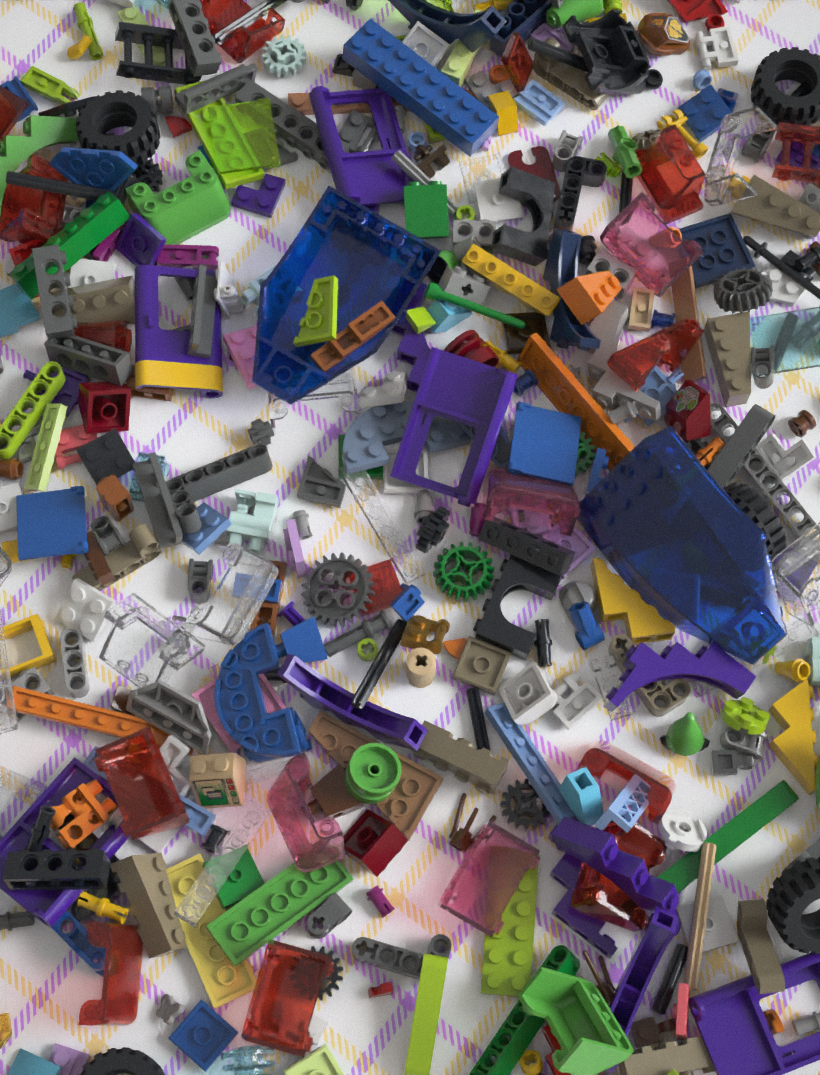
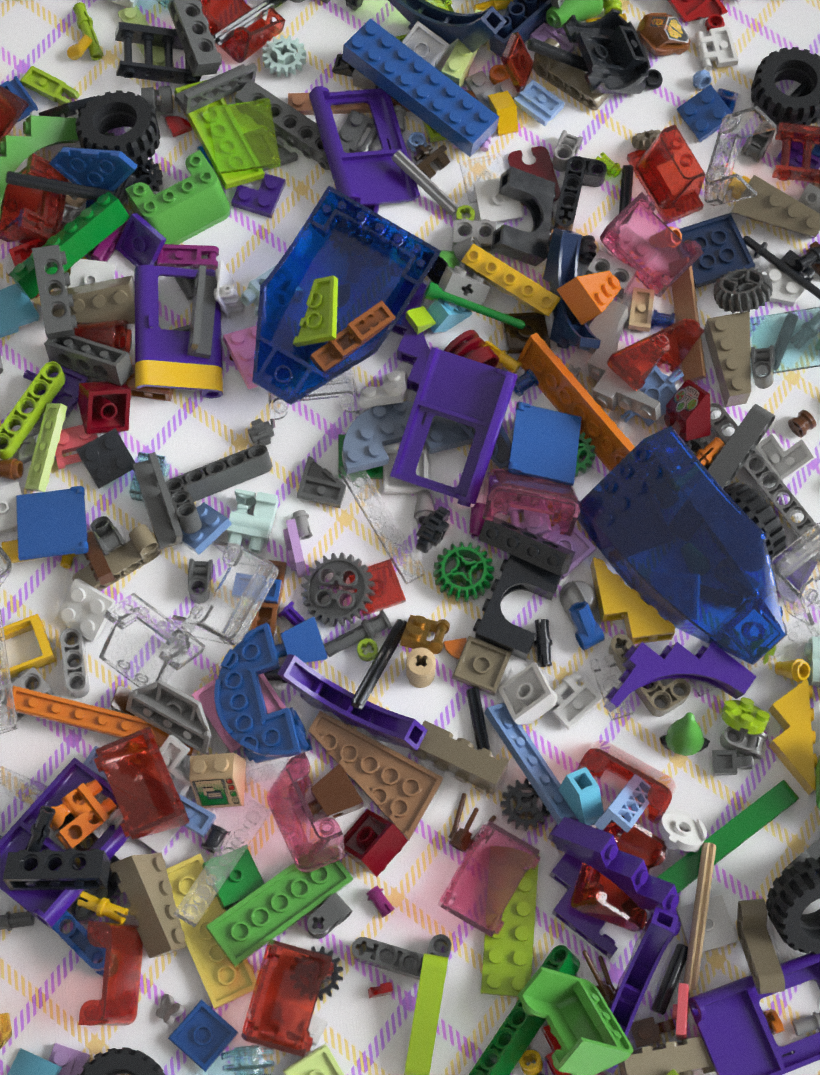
dark orange brick [96,475,134,522] -> none
bright green wheel [344,743,402,804] -> none
blue bracket [389,583,425,622] -> none
green brick [403,181,449,240] -> none
blue plate [585,448,609,498] -> none
bright green piece [608,125,643,179] -> none
light grey pin [609,401,639,424] -> none
yellow bar [657,109,709,160] -> none

